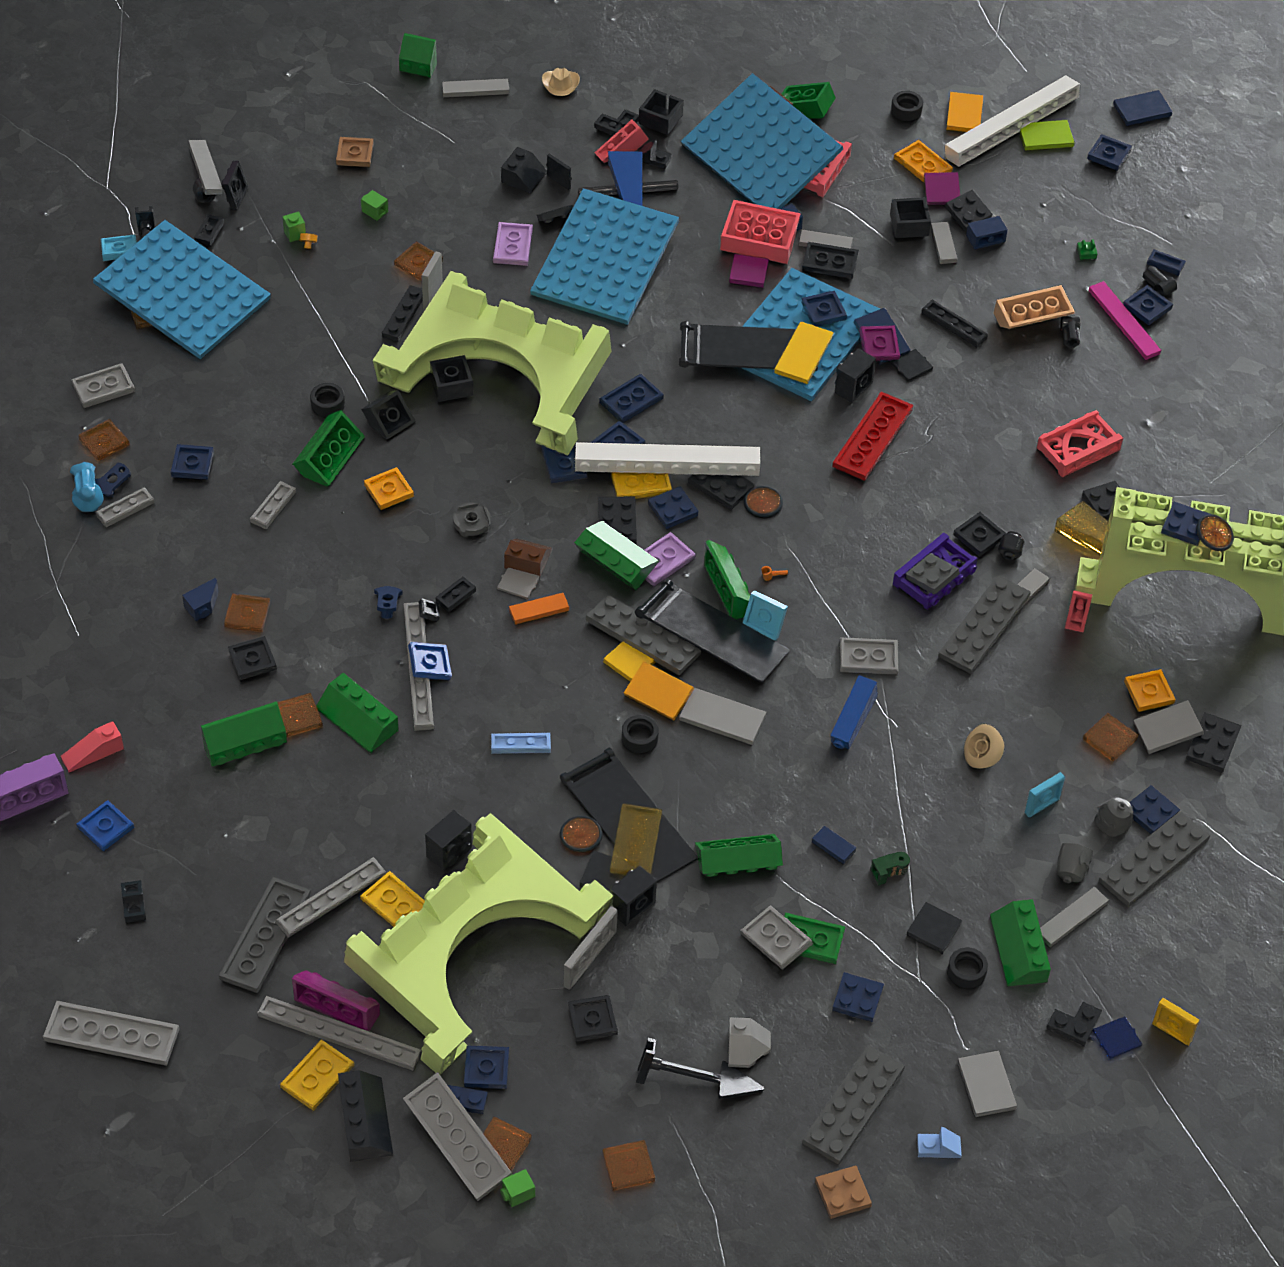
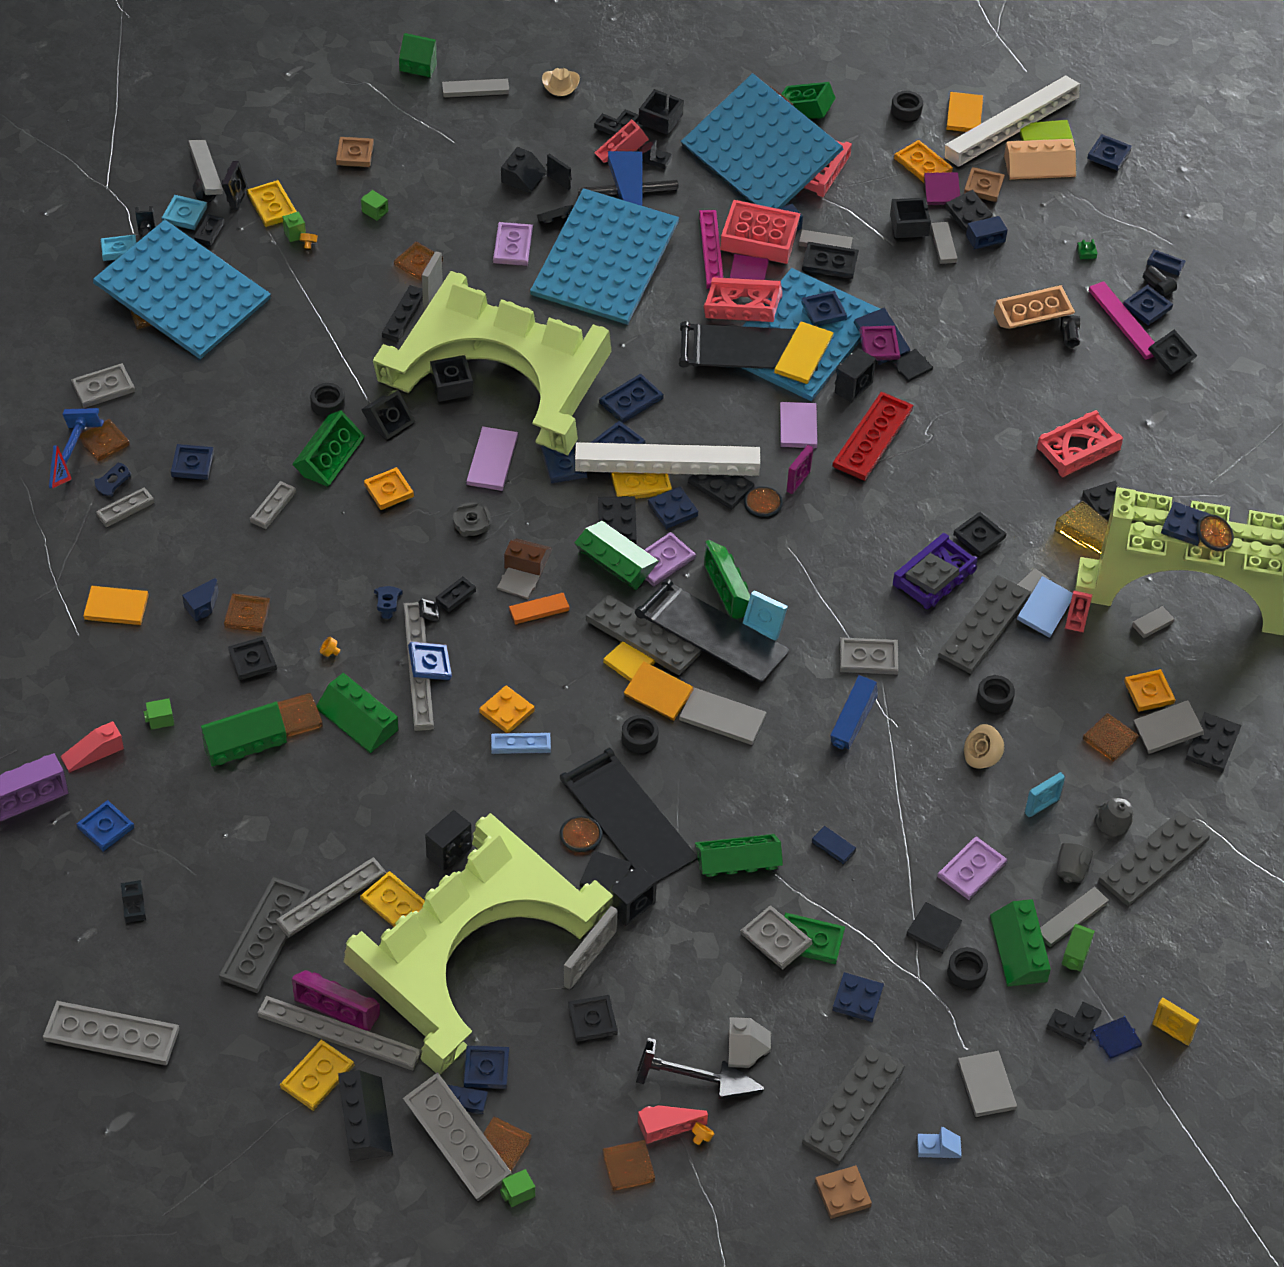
dark azure hair [70,462,104,512] -> none
clear yellow tile [610,804,662,875] -> none
orange hand [761,566,788,581] -> none
dark green leg [870,852,910,886] -> none
black tile [921,299,988,348] -> none
black head [998,531,1025,560] -> none
dark blue tile [1113,90,1173,126] -> none
dark blue plate [1129,785,1180,834] -> none
none -> blue piece [49,408,104,488]
none -> light orange tile [83,586,149,625]
none -> bright green brick [143,698,174,730]
none -> medium azure plate [162,195,207,230]
none -> yellow tile [246,180,297,227]
none -> light orange tile [320,637,340,657]
none -> lavender tile [467,427,518,491]
none -> light orange plate [479,685,535,733]
none -> coral slope [638,1105,708,1144]
none -> light orange tile [692,1122,714,1145]
none -> dark pink tile [699,210,723,289]
none -> coral fence [704,277,782,322]
none -> lavender tile [780,402,817,448]
none -> magenta tile [786,445,813,494]
none -> lavender tile [937,837,1007,900]
none -> medium nougat plate [964,167,1005,202]
none -> black tyre [977,675,1015,713]
none -> light nougat slope [1004,139,1076,180]
none -> light blue tile [1017,576,1073,638]
none -> bright green slope [1061,924,1095,972]
none -> light grey tile [1132,606,1174,638]
none -> black plate [1148,329,1197,375]

